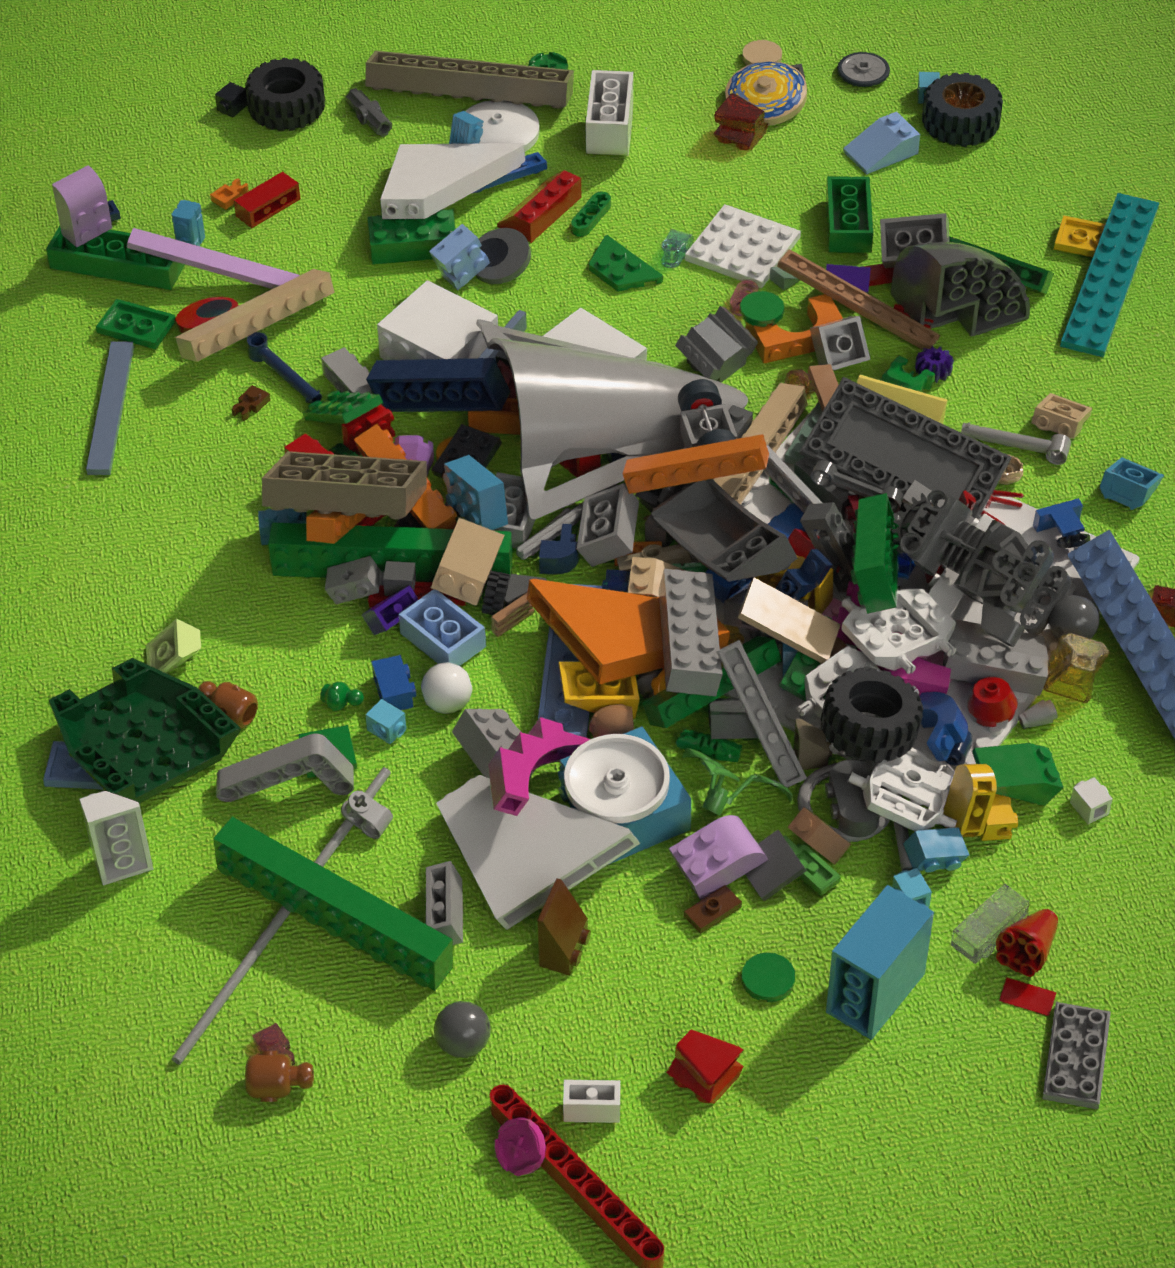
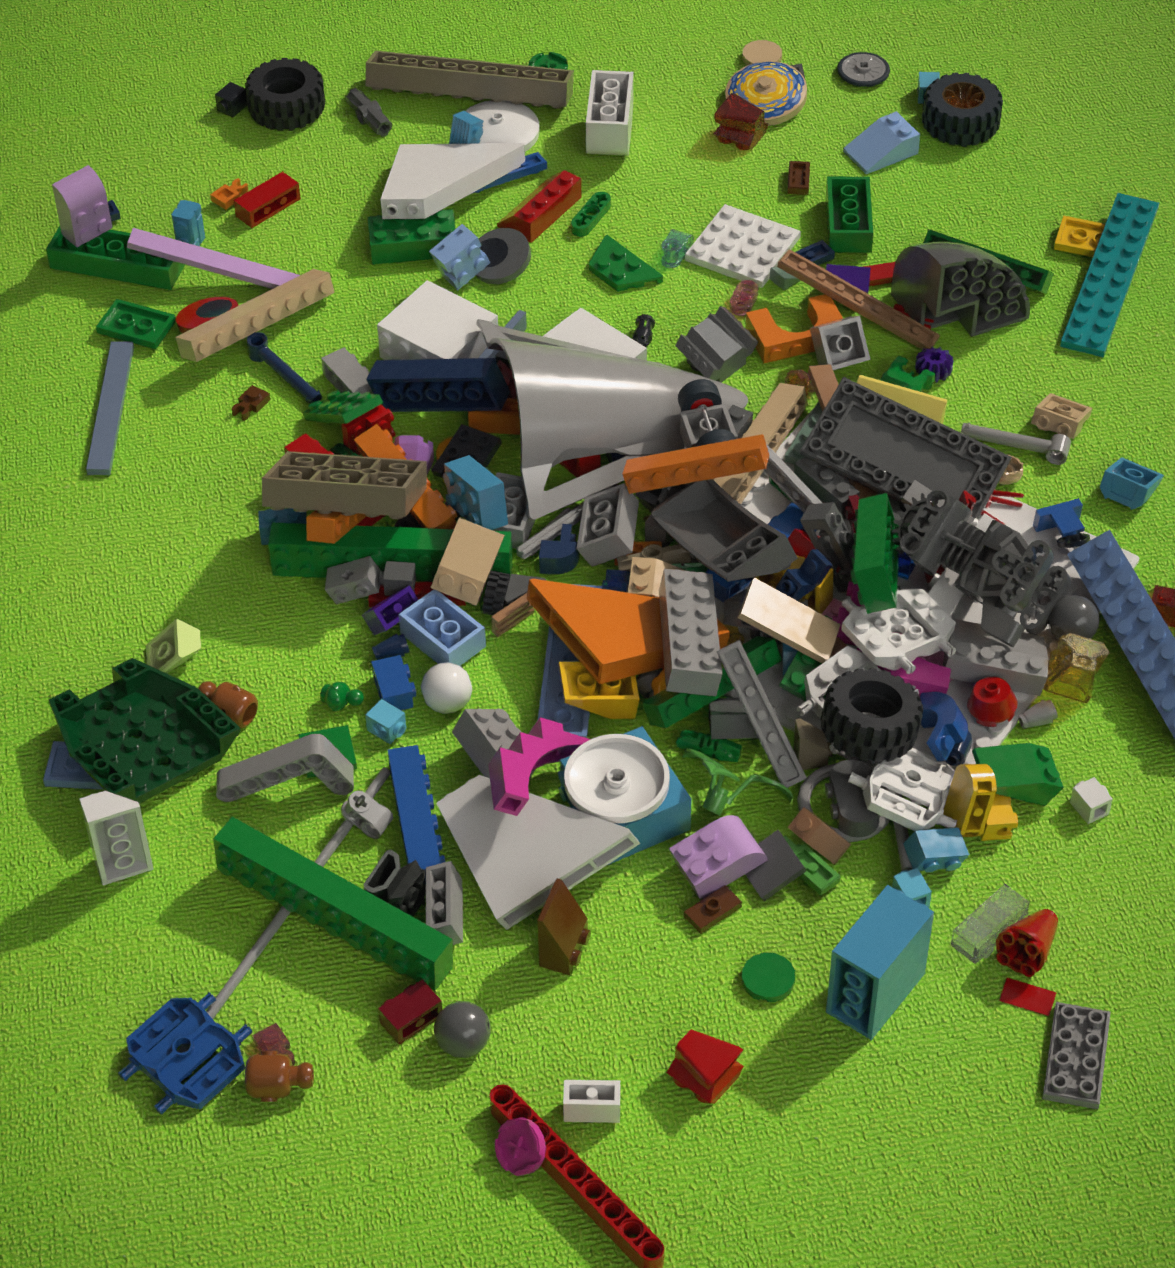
medium nougat piece [589,704,634,738] -> none
green tile [740,291,784,327] -> none
dark grey piece [810,460,904,513] -> none
light grey brick [880,213,950,268] -> none
none -> blue piece [118,992,253,1115]
none -> pearl dark grey piece [364,850,426,917]
none -> dark blue cone [372,634,410,660]
none -> dark red brick [378,980,443,1045]
none -> blue brick [388,745,445,885]
none -> black piece [633,314,655,347]
none -> reddish brown plate [787,161,810,195]
none -> dark blue plate [795,240,835,266]

